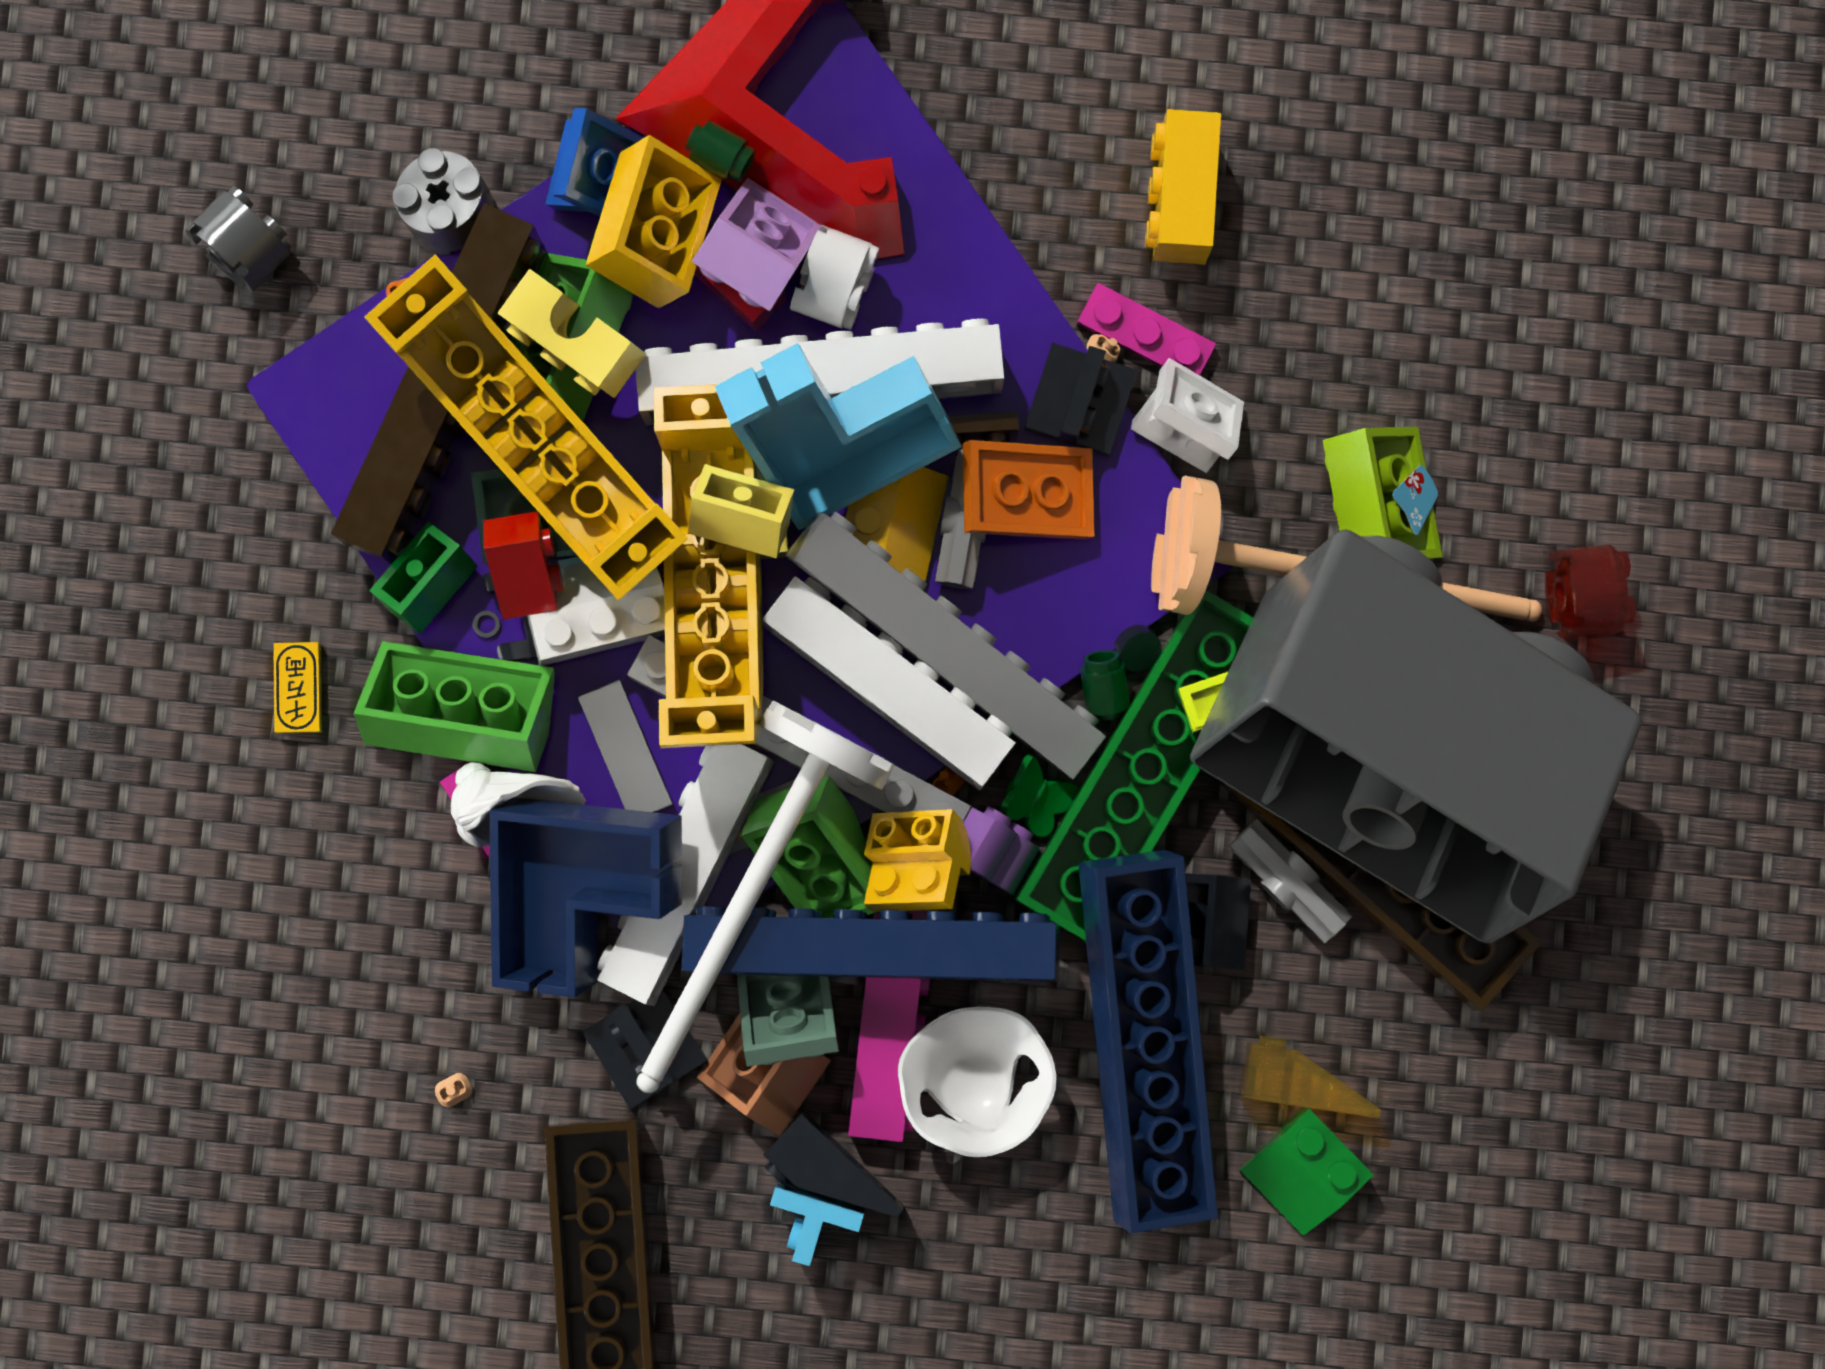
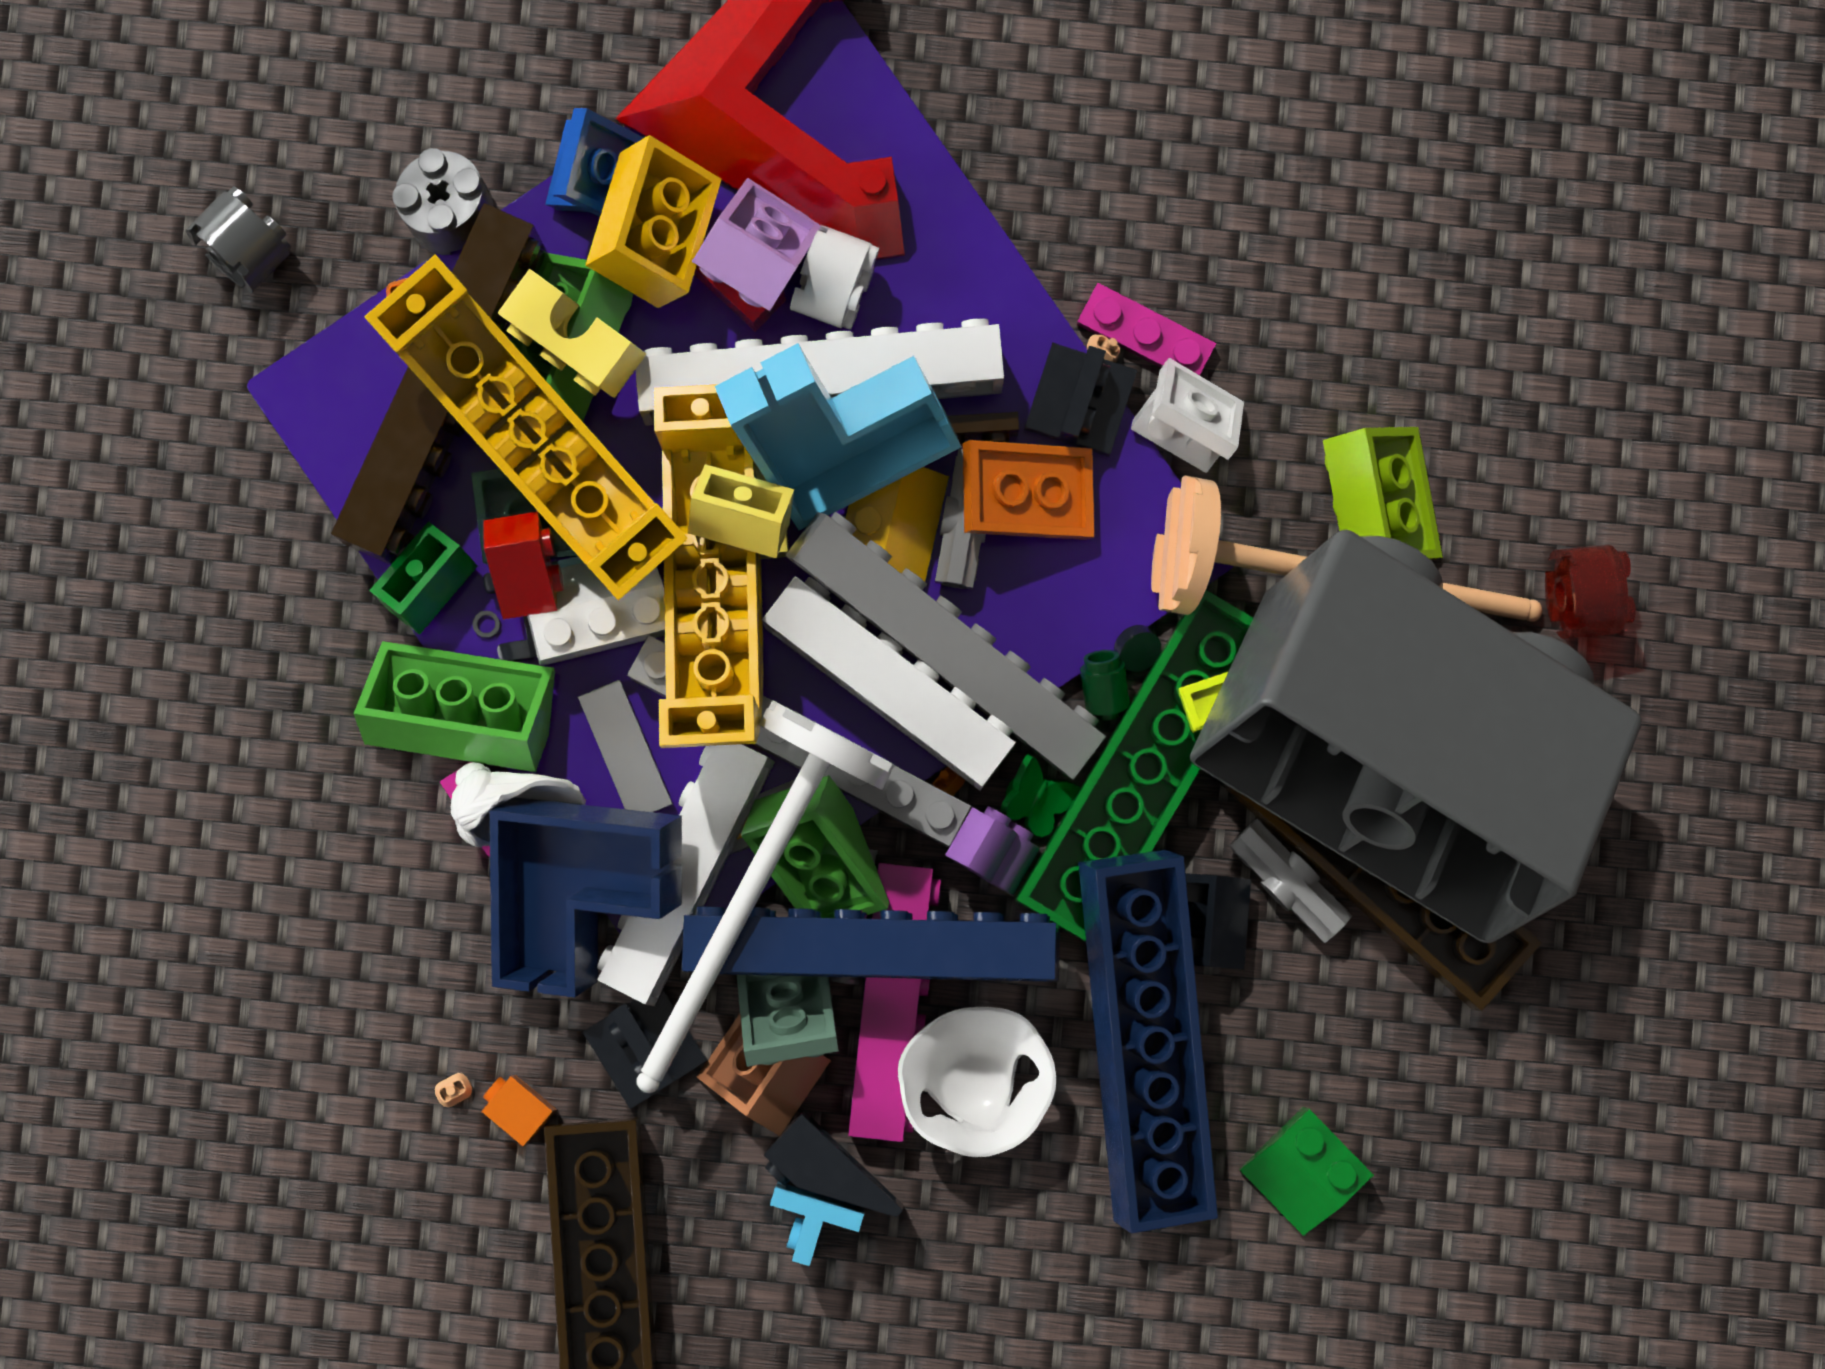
yellow tile [273,642,322,734] -> none
dark green brick [685,120,756,182] -> none
yellow brick [864,809,971,912] -> none
yellow brick [1145,109,1221,265] -> none
clear yellow slope [1240,1035,1381,1118] -> none
medium azure sticker [1392,464,1438,535] -> none
none -> orange brick [481,1075,557,1147]

